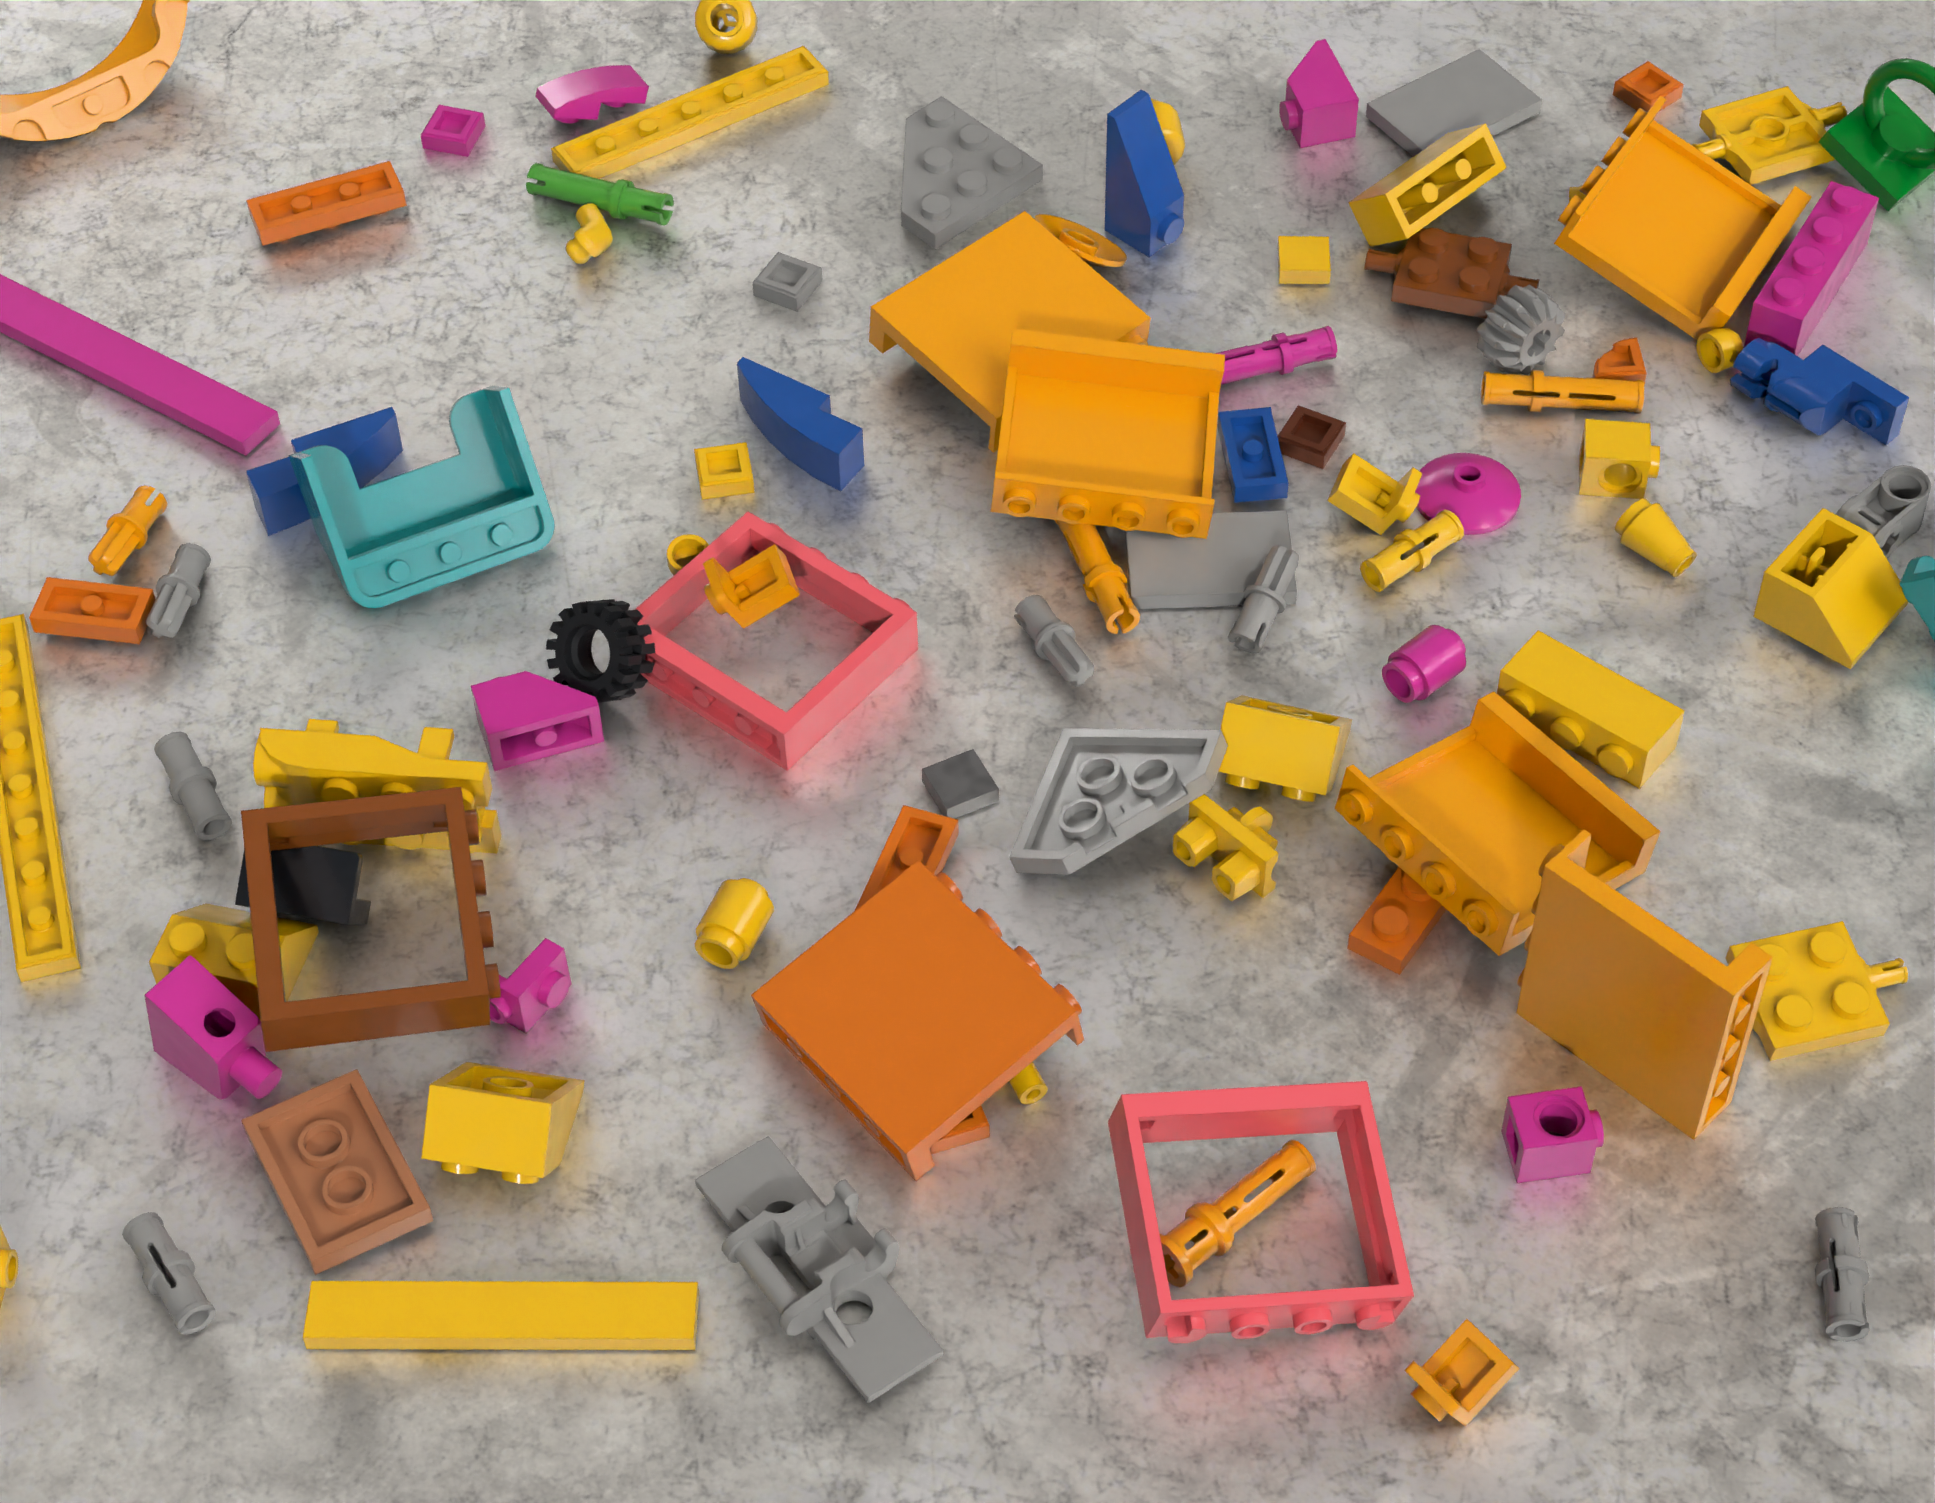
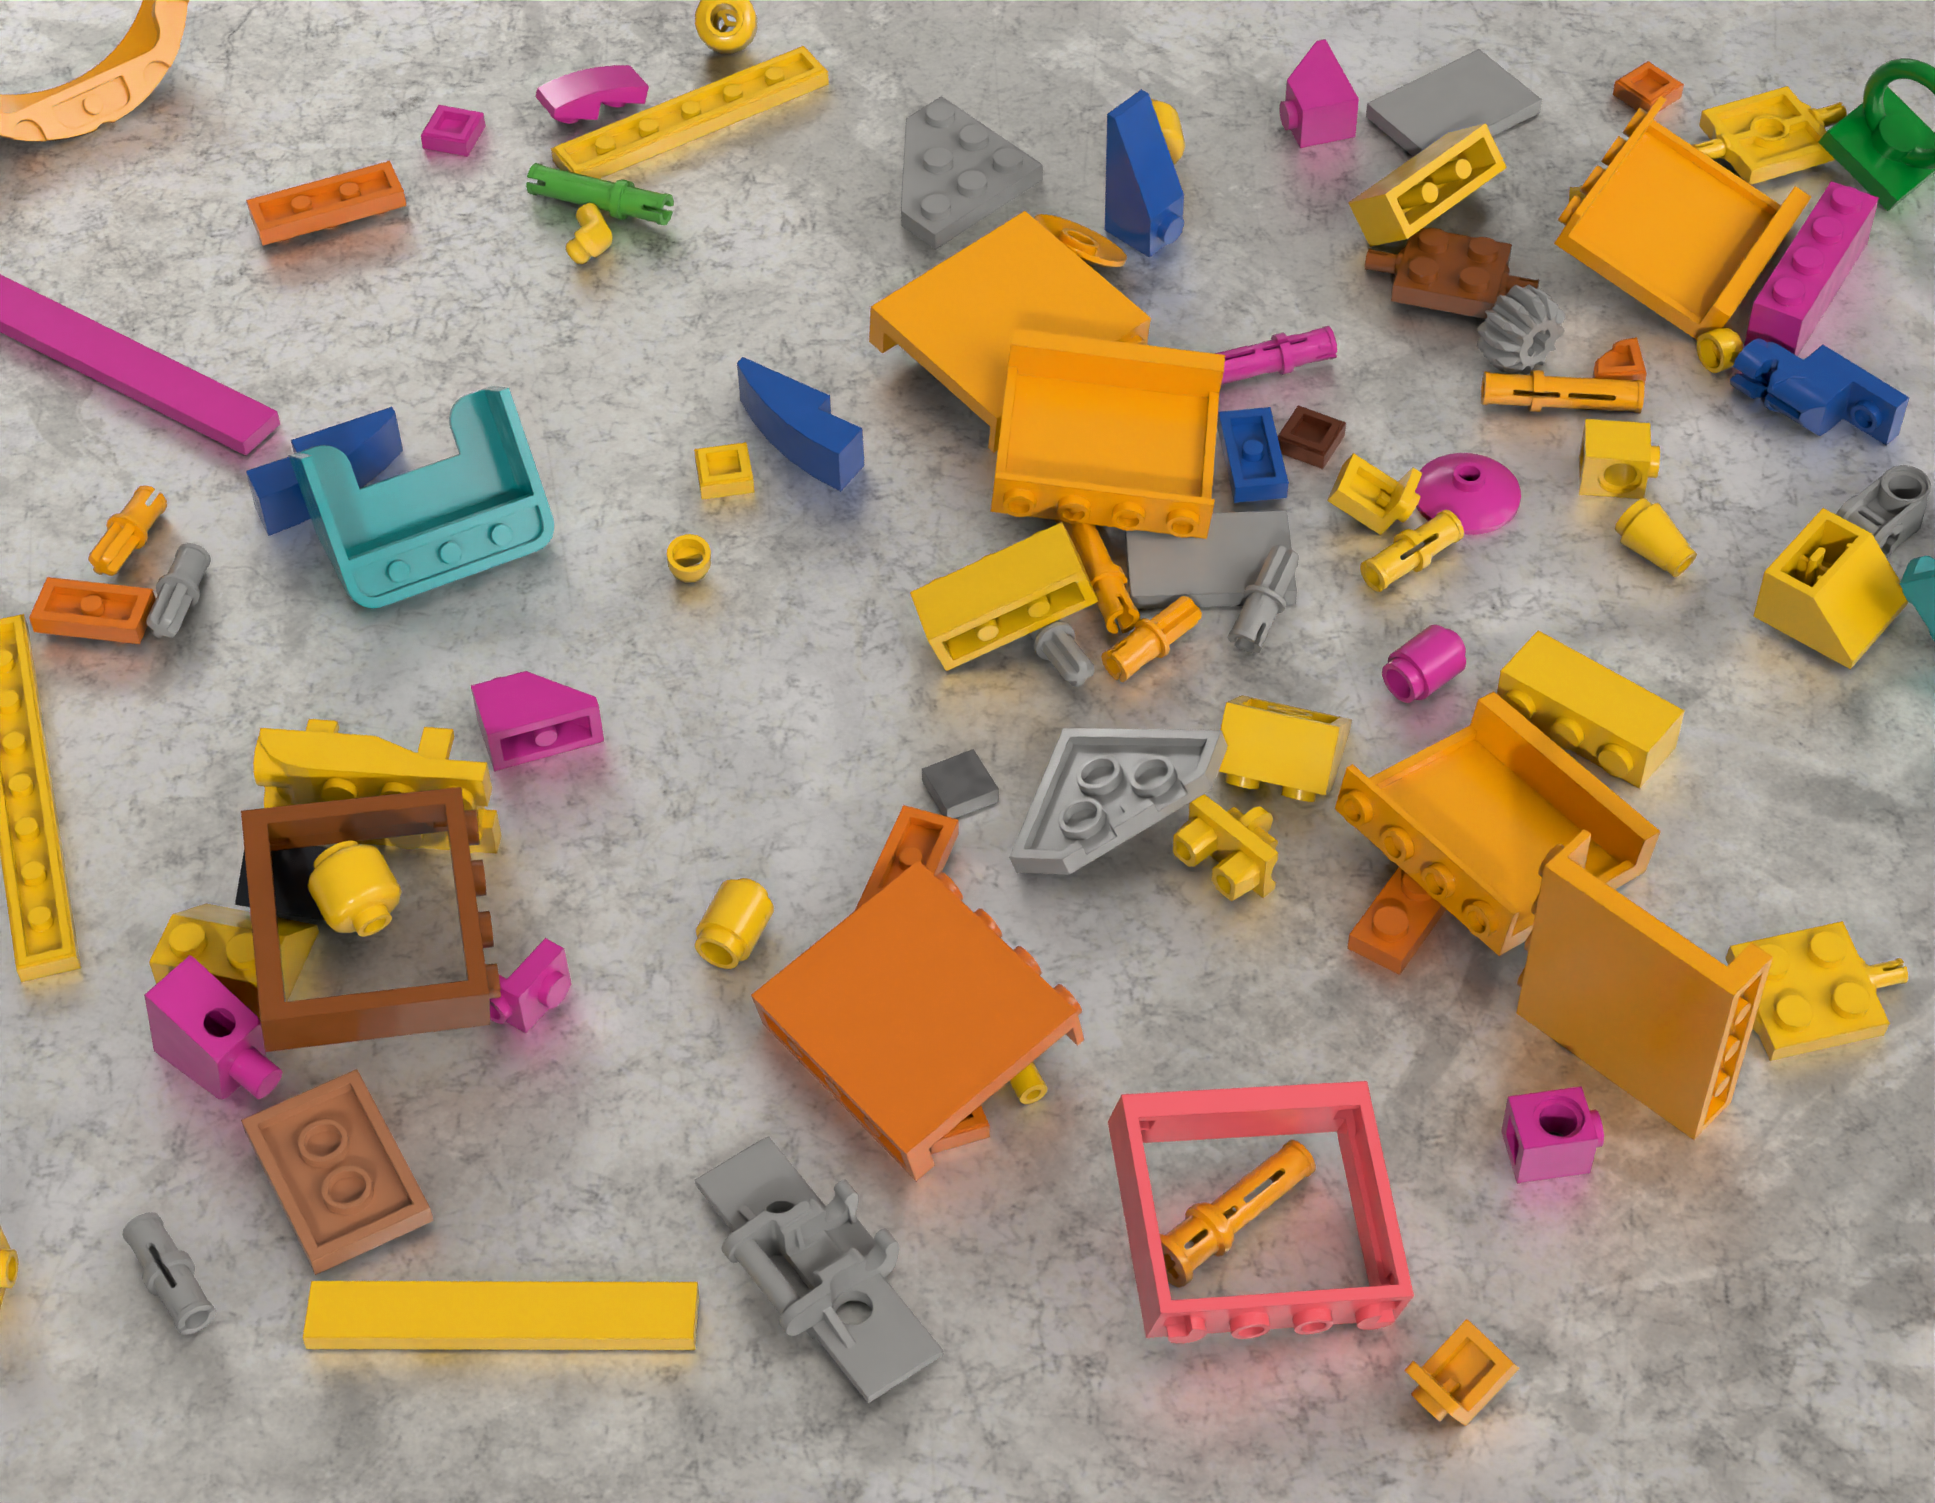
light grey pin [154,732,232,840] -> none
yellow slope [421,1062,585,1184] -> none
black tyre [546,599,655,703] -> none
coral window [635,511,918,771] -> none
light orange bracket [703,544,800,629] -> none
light grey tile [753,252,823,312] -> none
yellow tile [1277,236,1331,284] -> none
light grey pin [1815,1207,1869,1341] -> none
none -> yellow head [308,840,402,937]
none -> yellow brick [910,522,1098,671]
none -> light orange axle [1101,596,1202,682]

